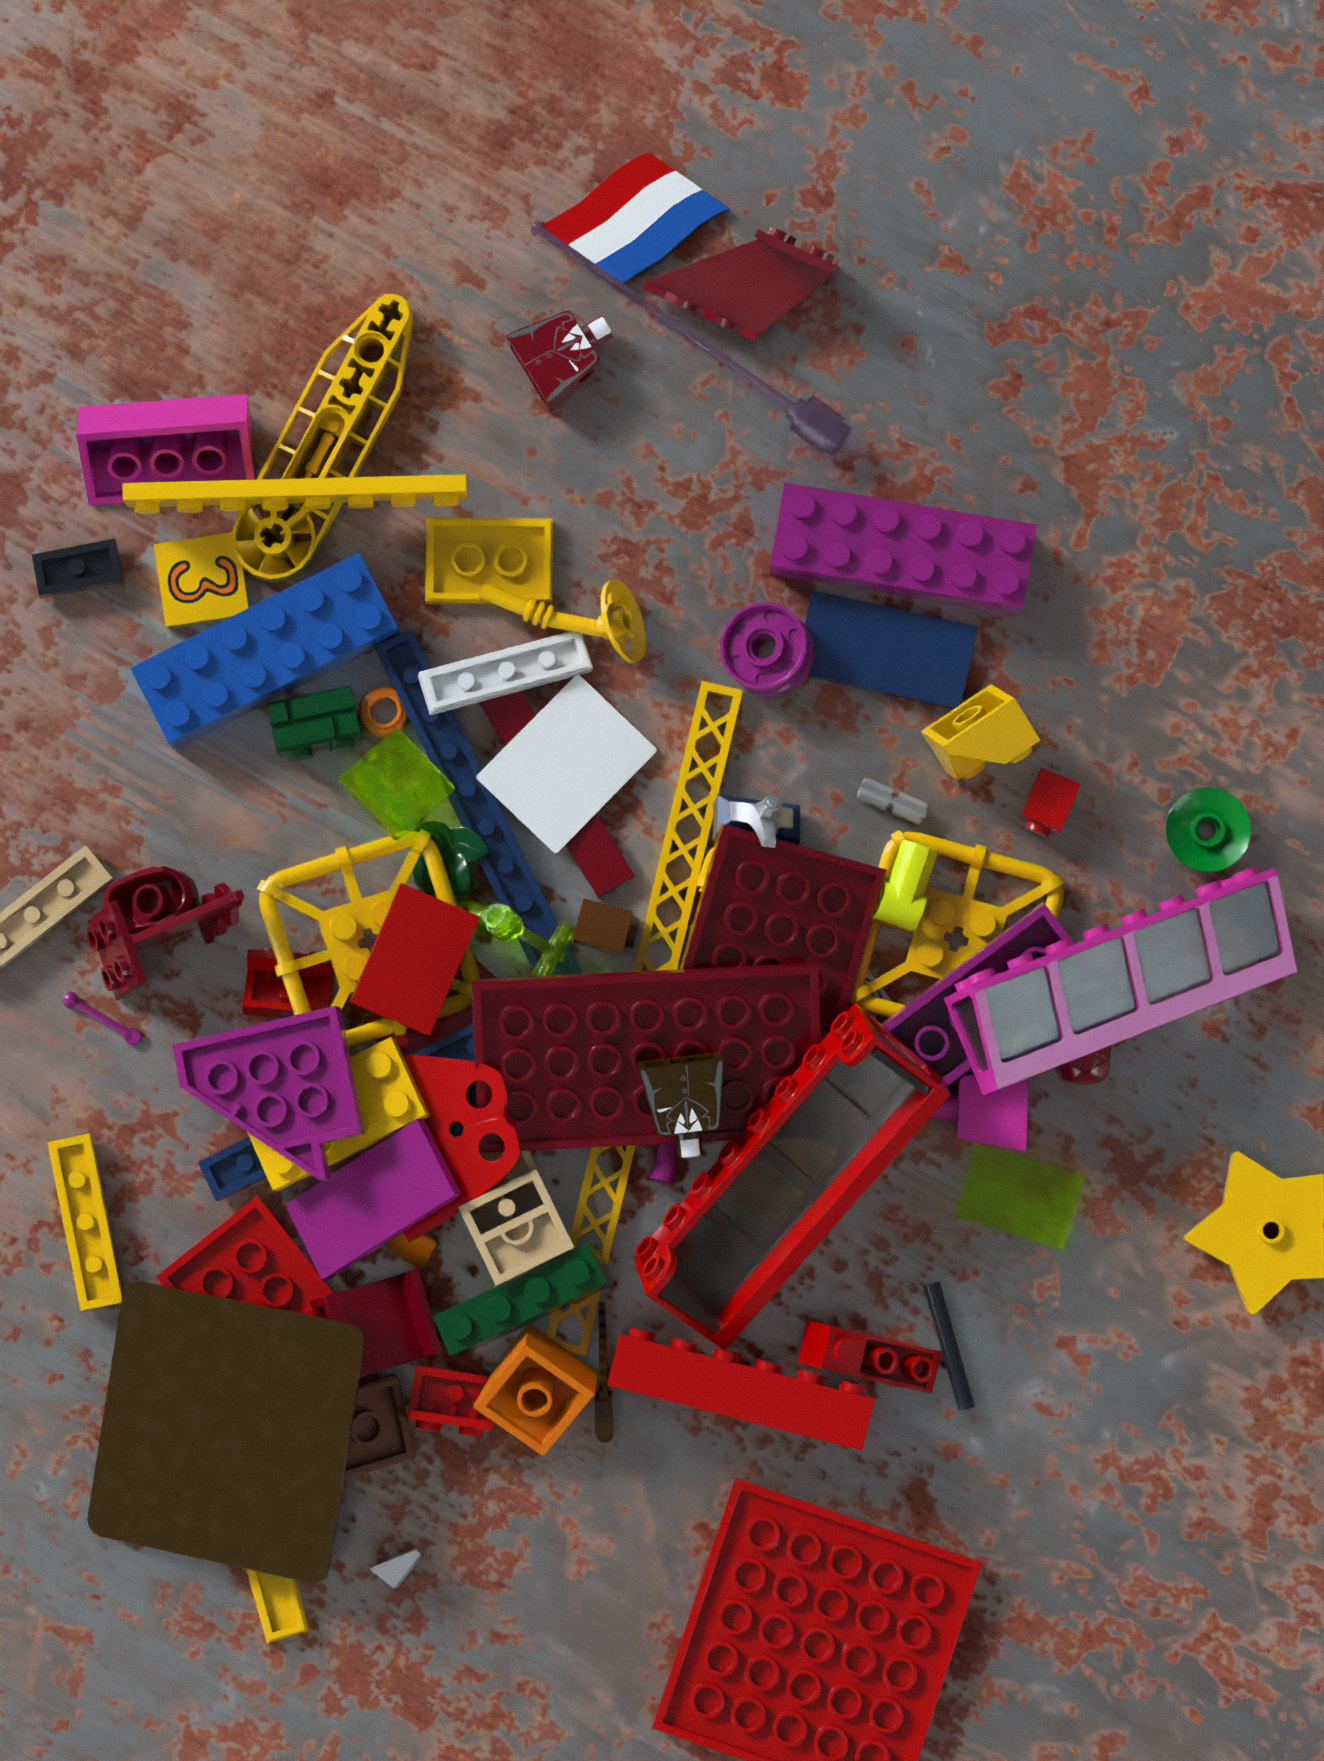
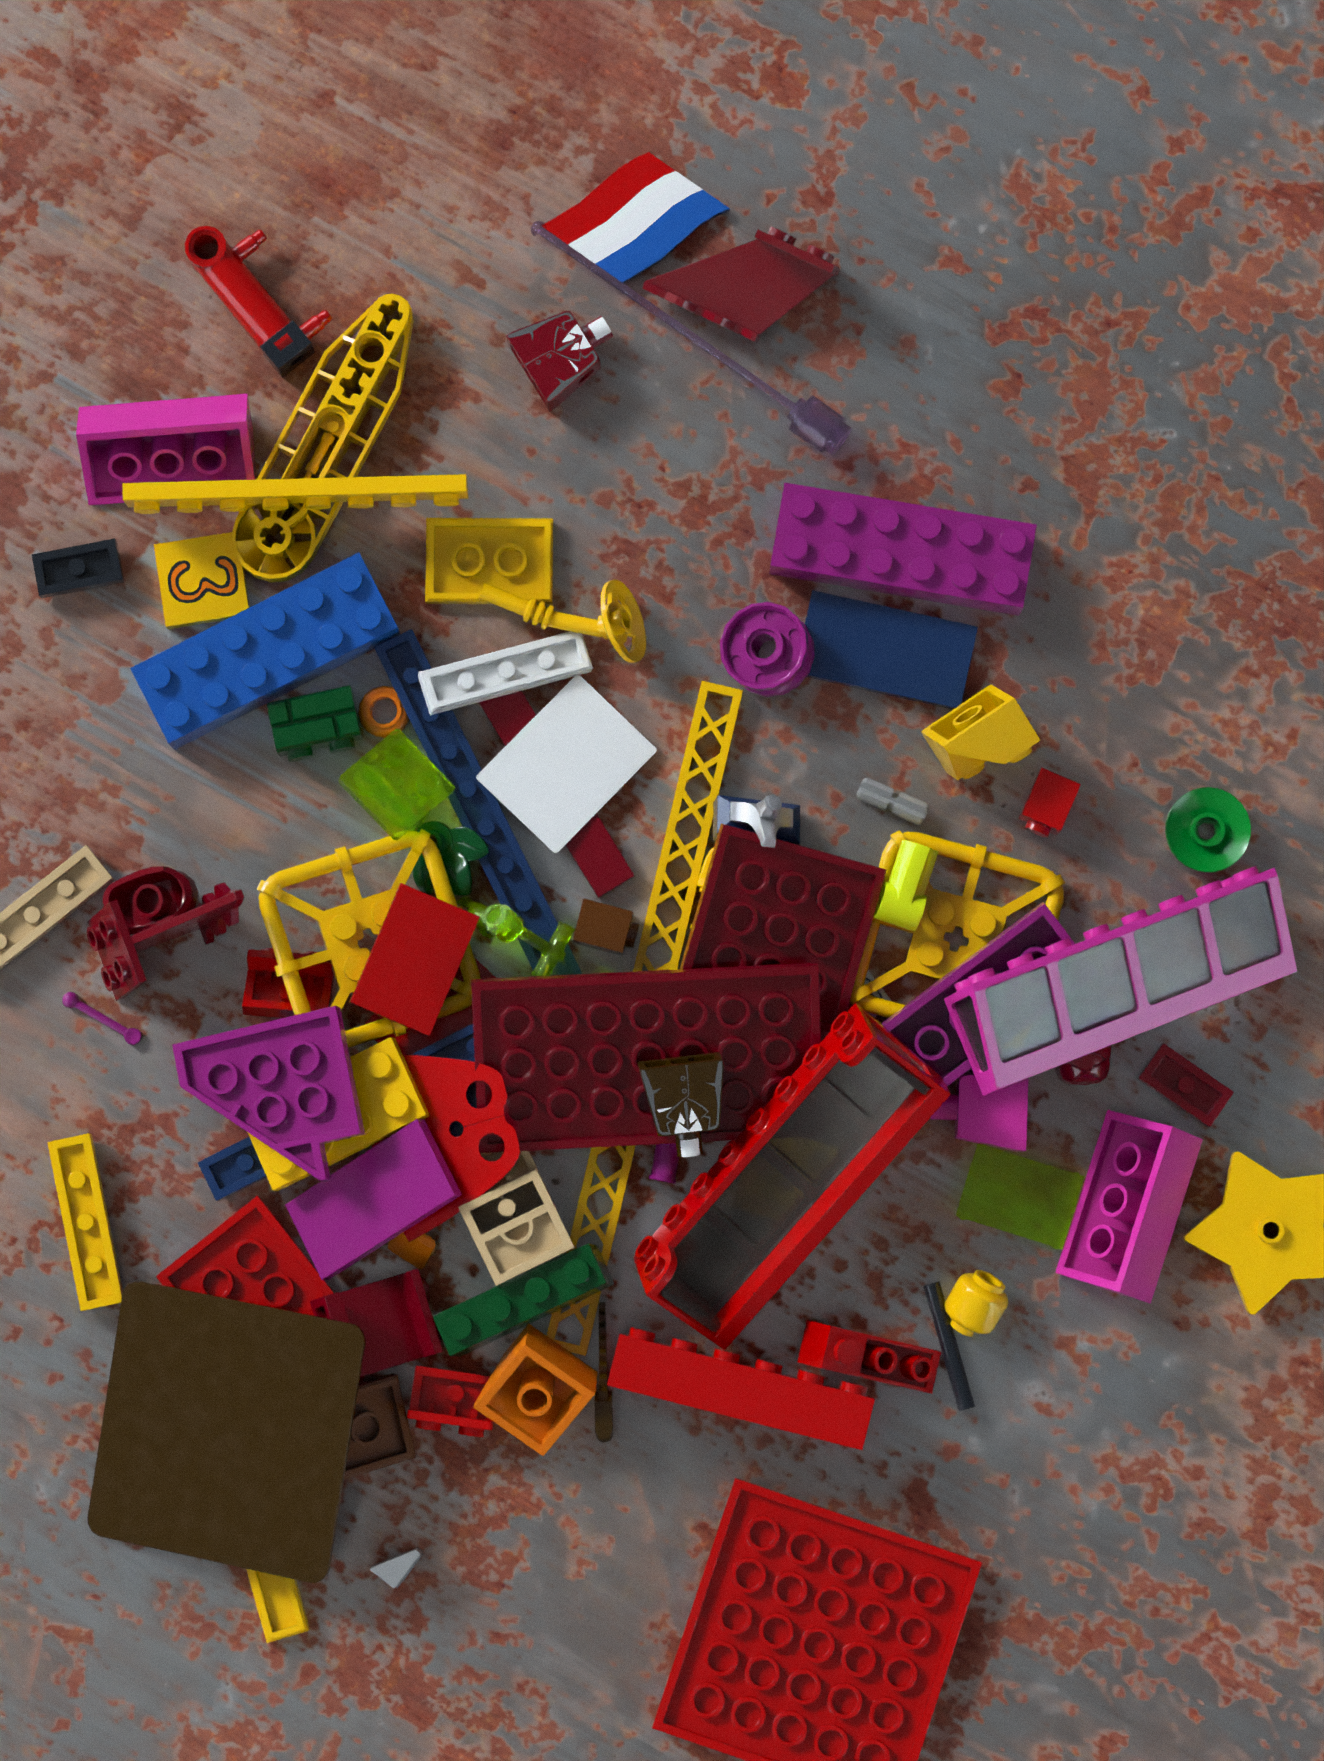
none -> red piece [184,226,332,378]
none -> yellow head [944,1270,1009,1337]
none -> dark pink slope [1055,1110,1203,1304]
none -> dark red plate [1137,1043,1234,1128]

